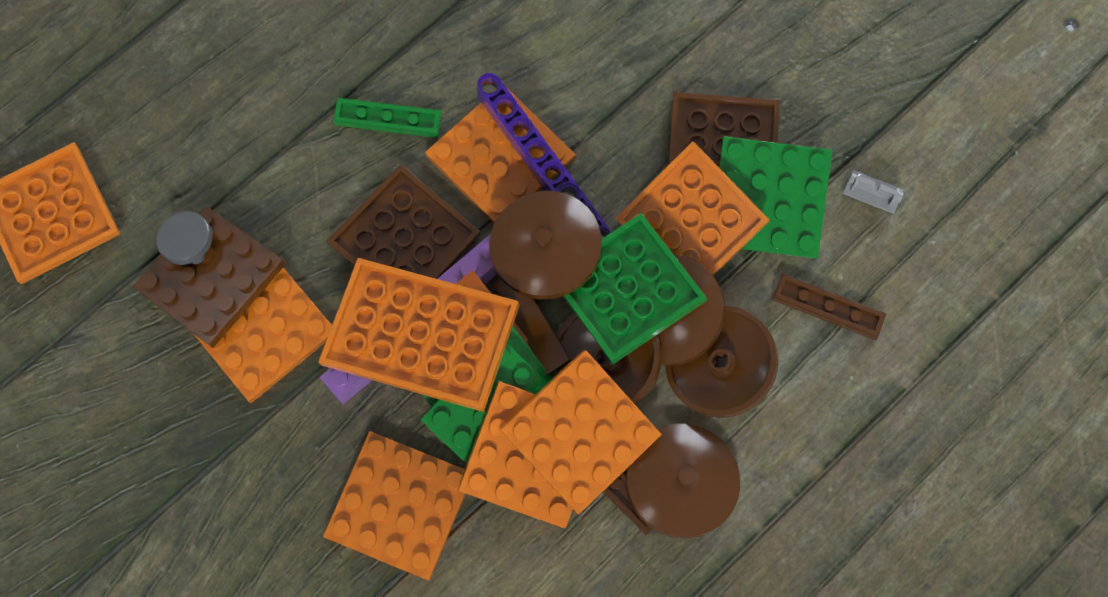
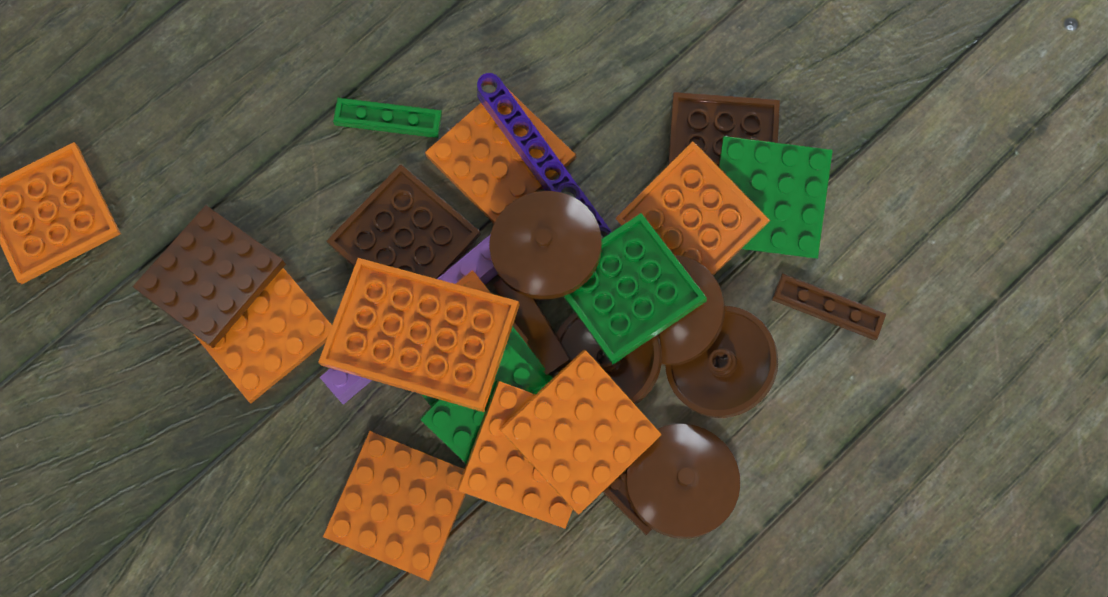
dark grey tile [156,211,213,265] -> none
light grey hinge [843,170,904,214] -> none

